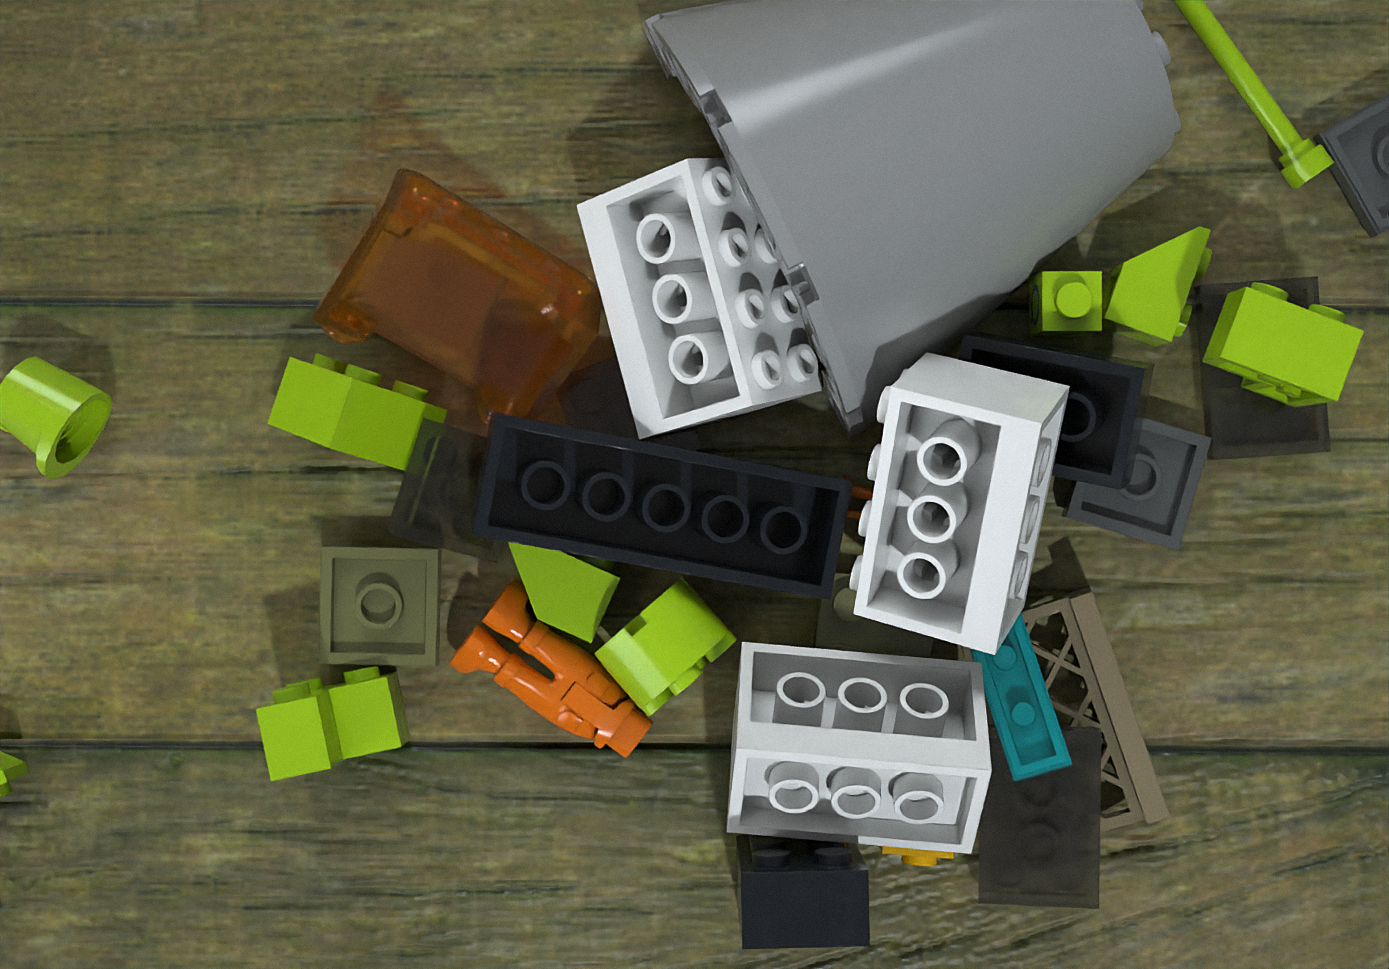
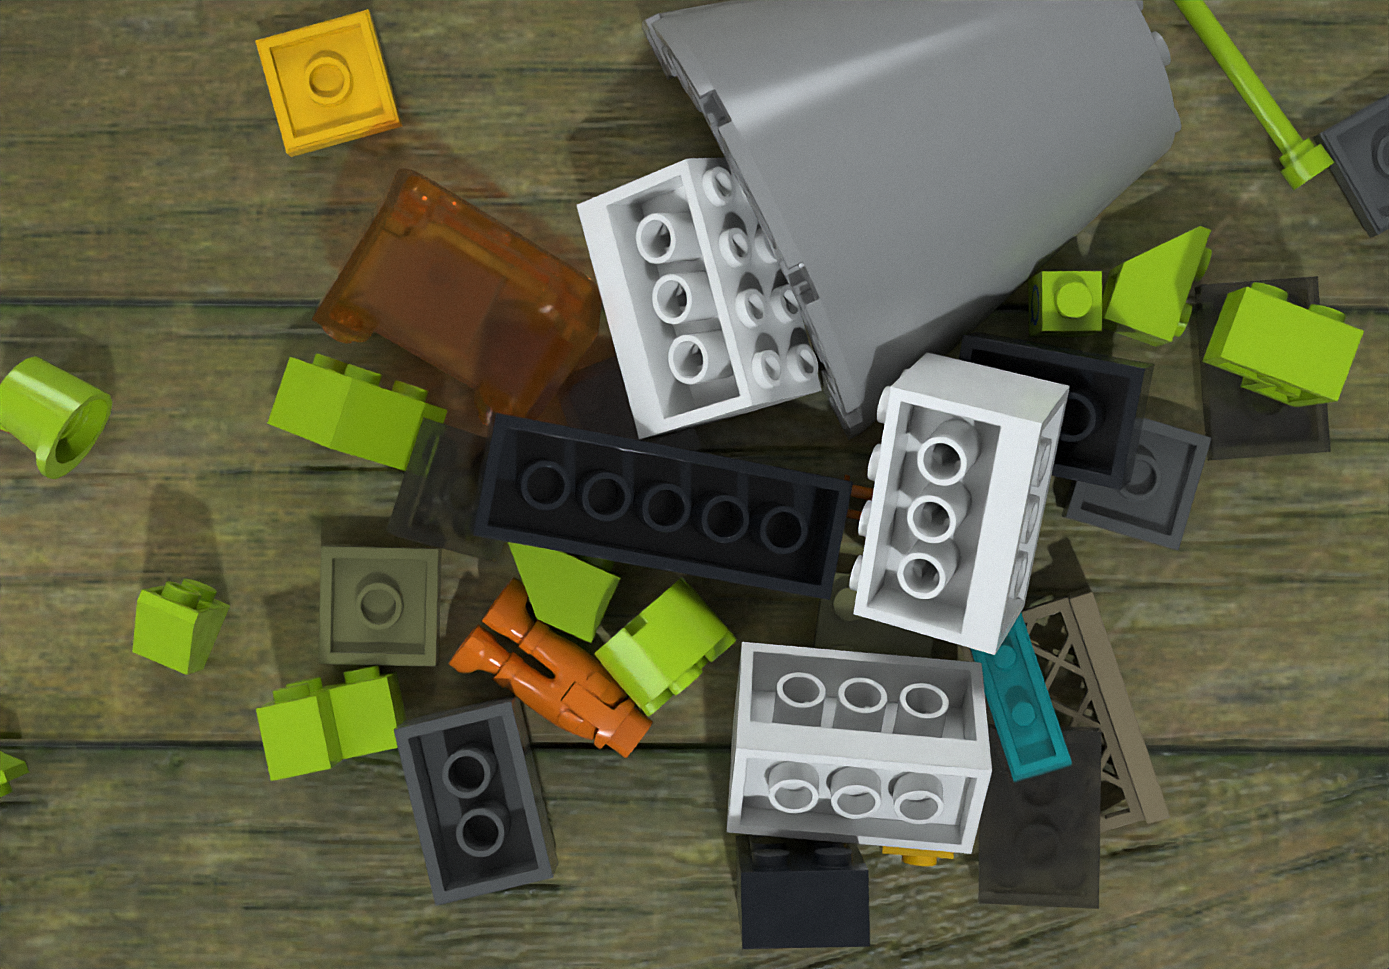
none -> lime slope [132,578,230,675]
none -> yellow plate [255,9,403,157]
none -> dark grey brick [394,694,558,906]

